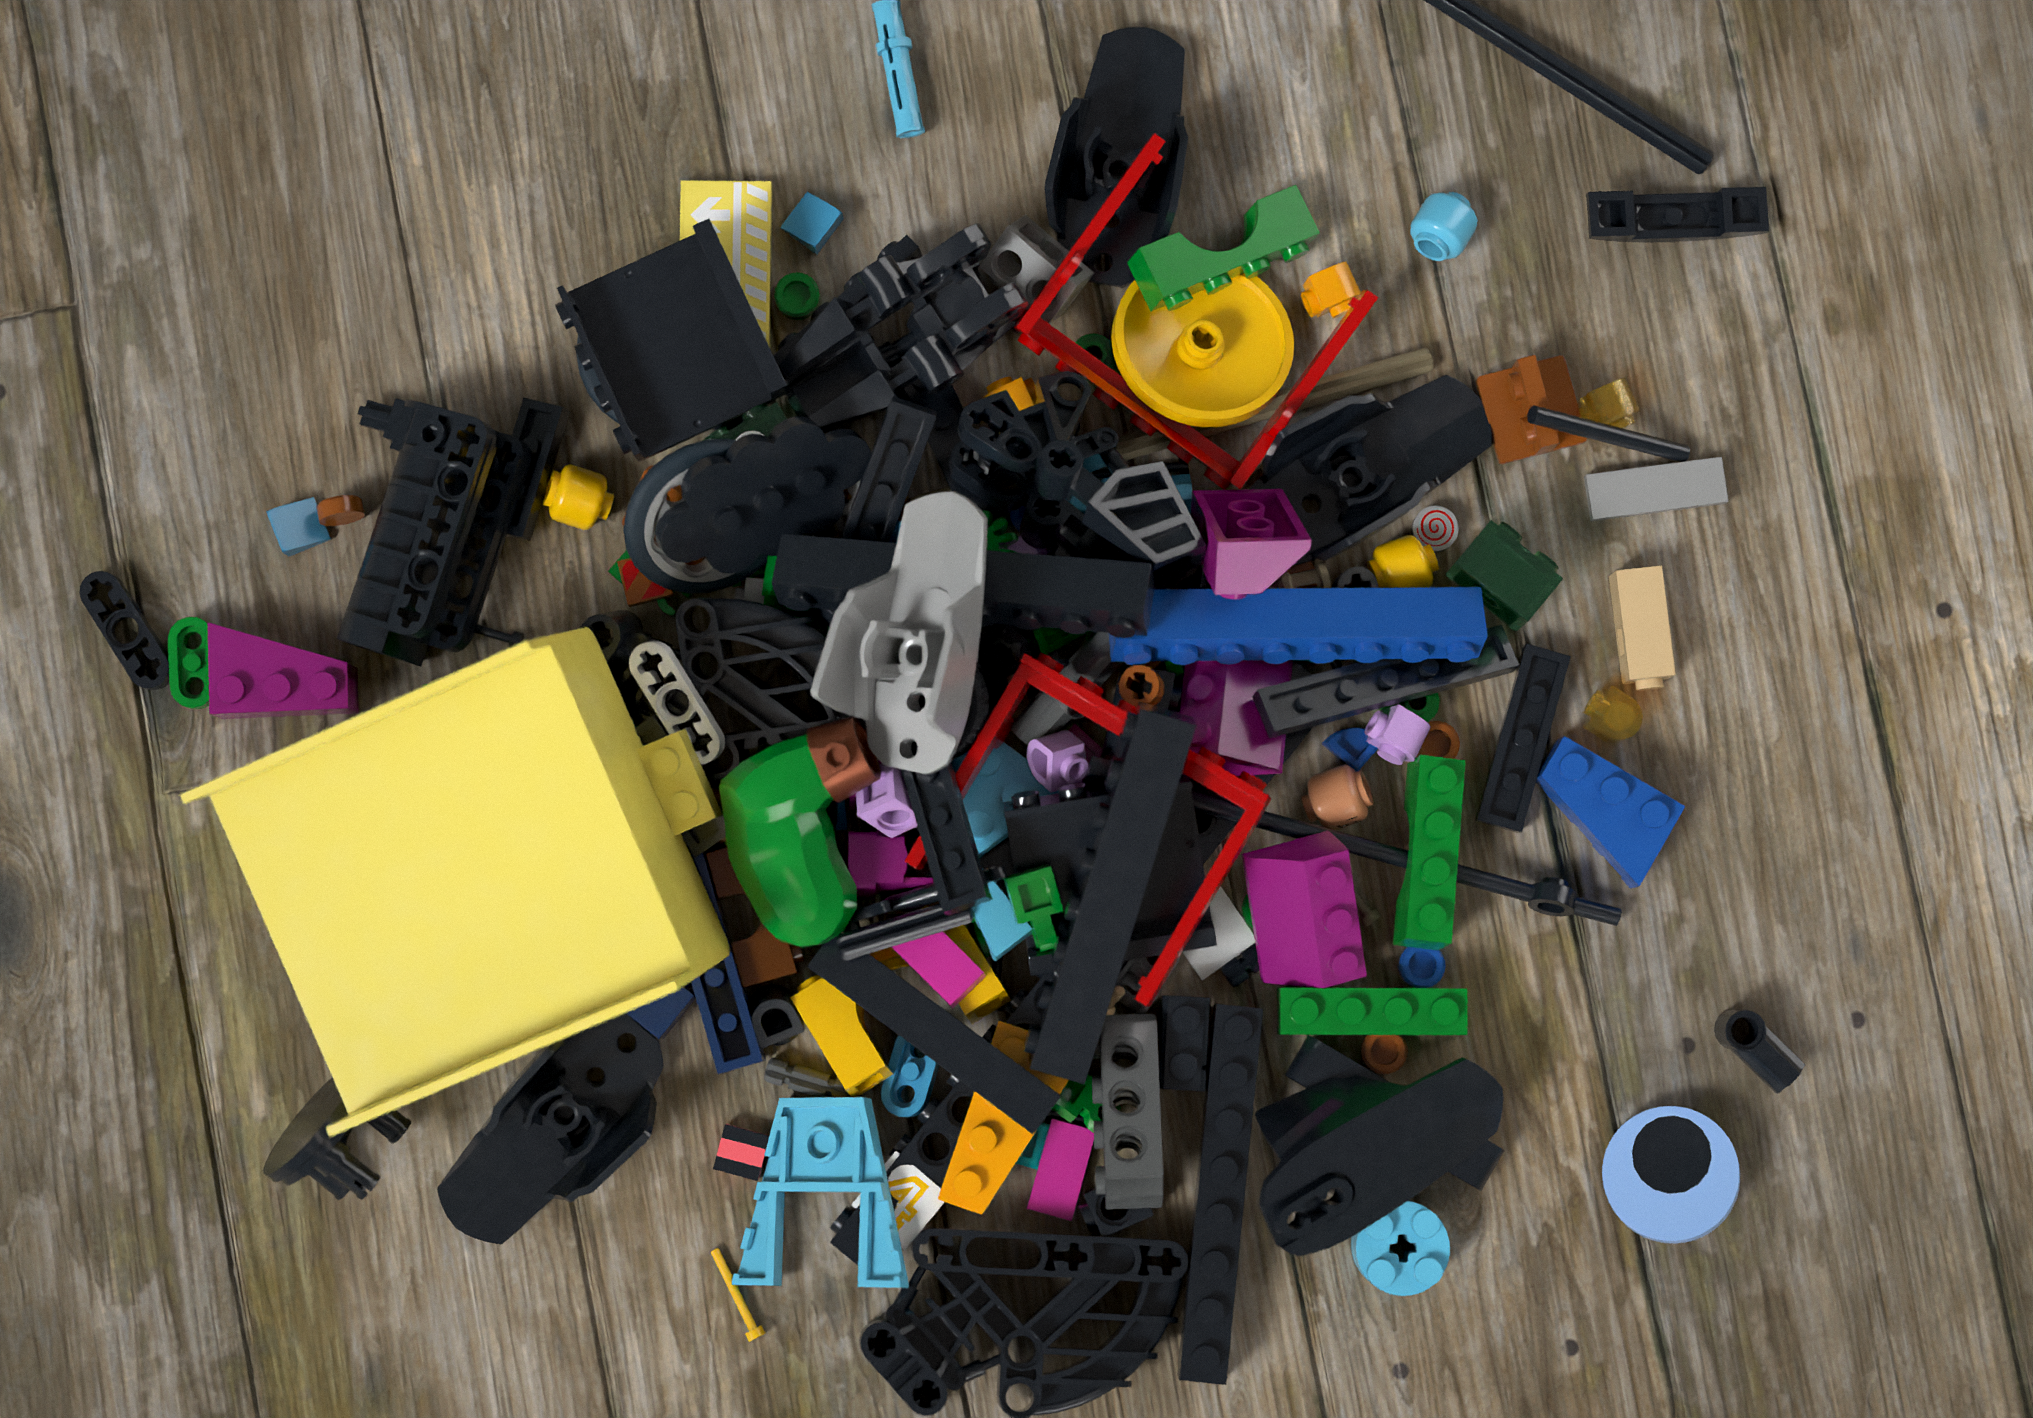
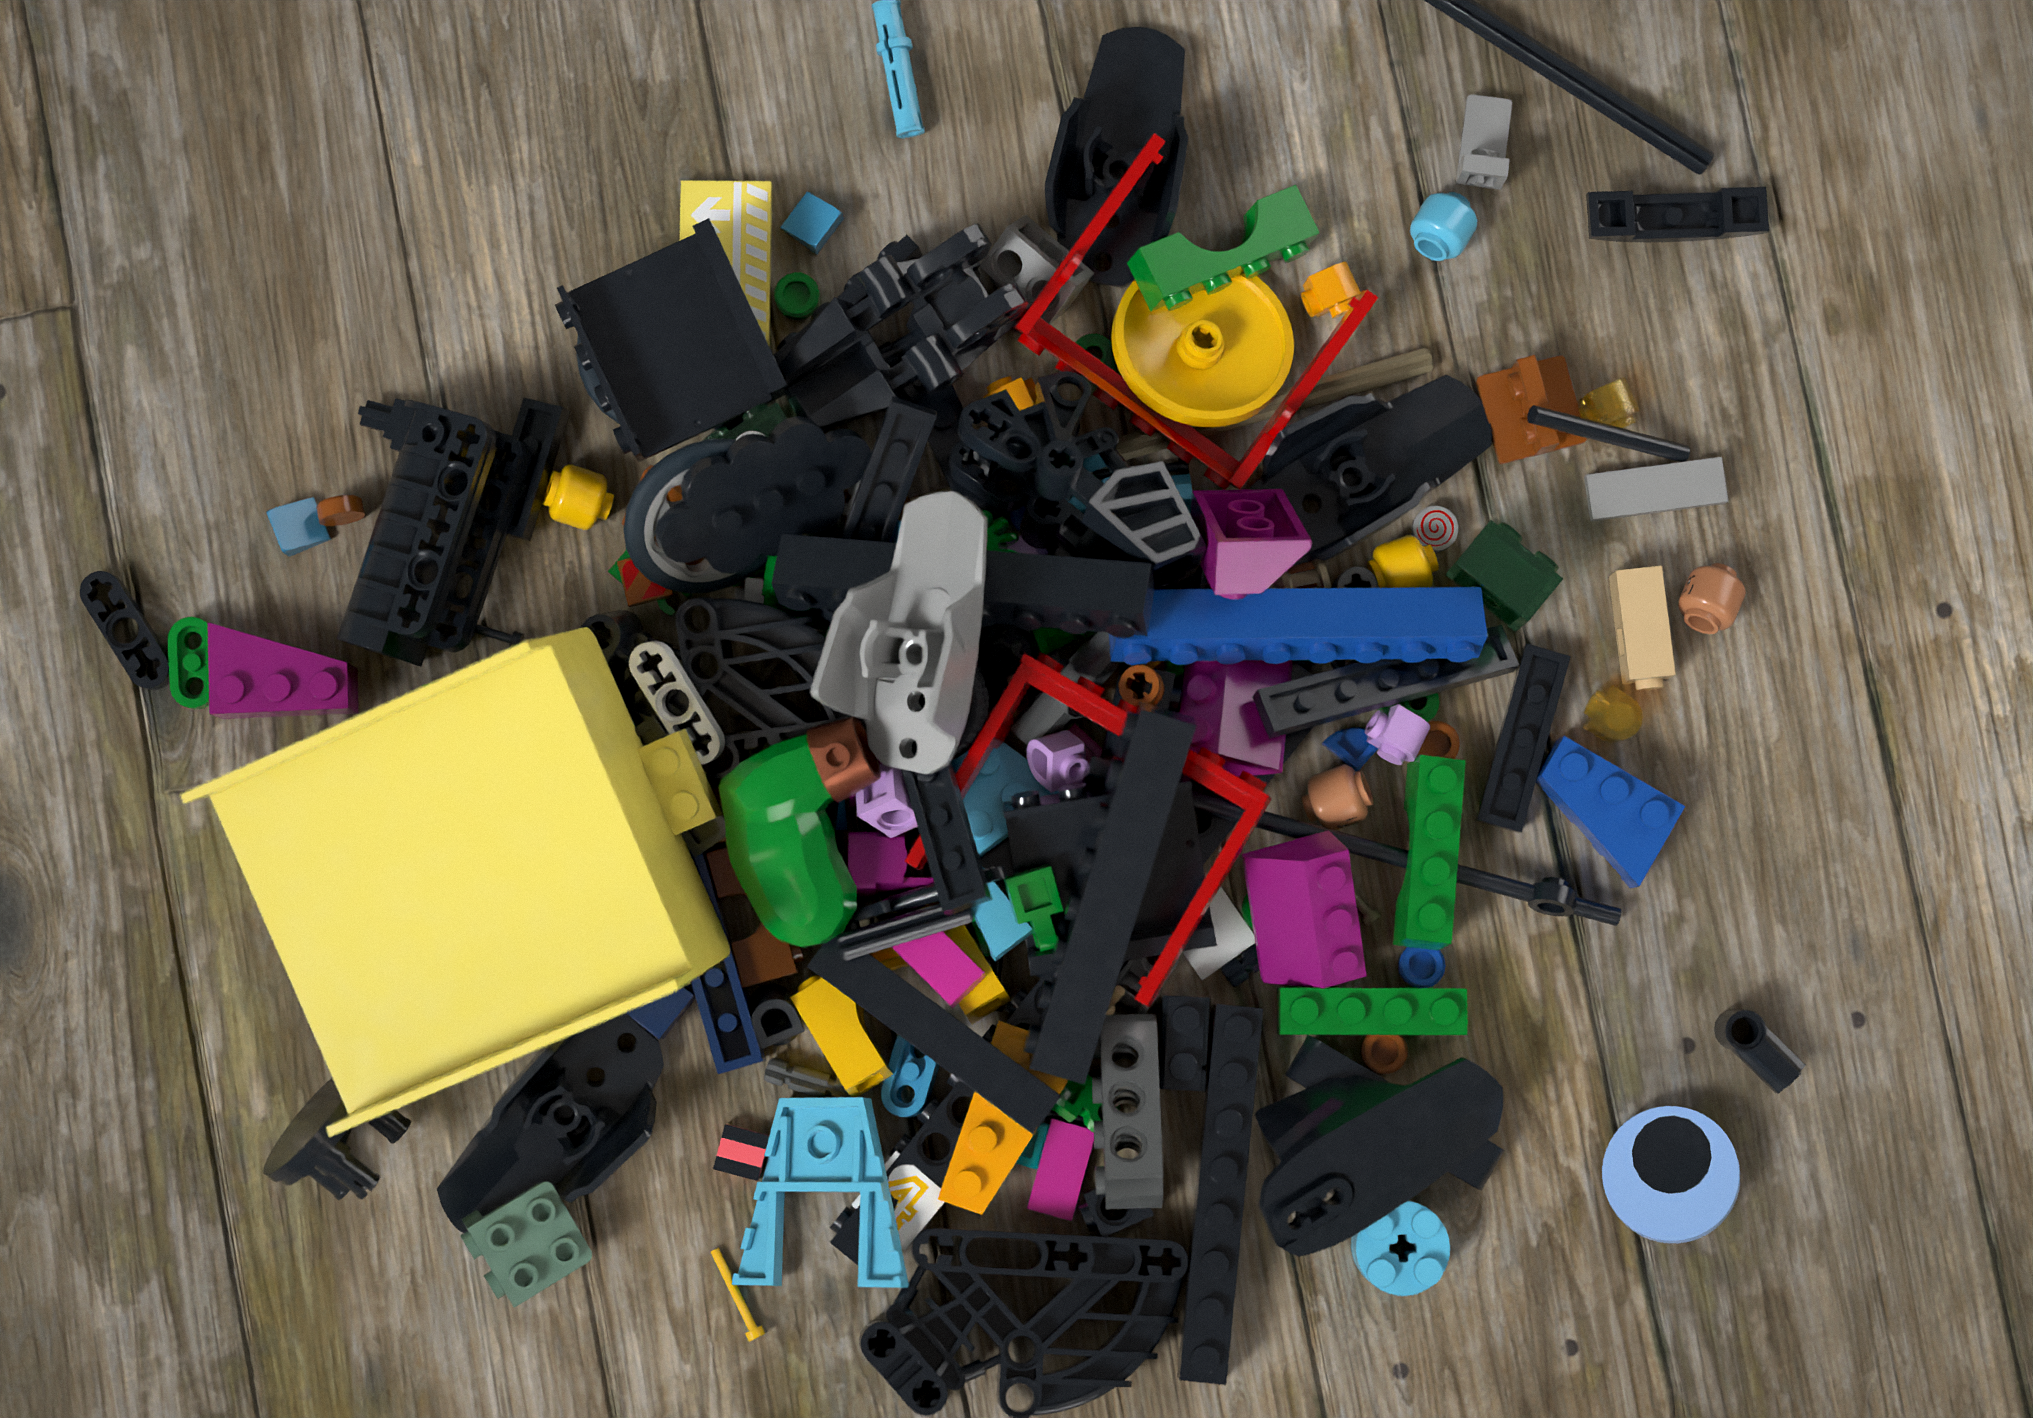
none -> sand green bracket [460,1181,592,1308]
none -> light grey bracket [1456,94,1512,190]
none -> nougat head [1678,563,1746,634]

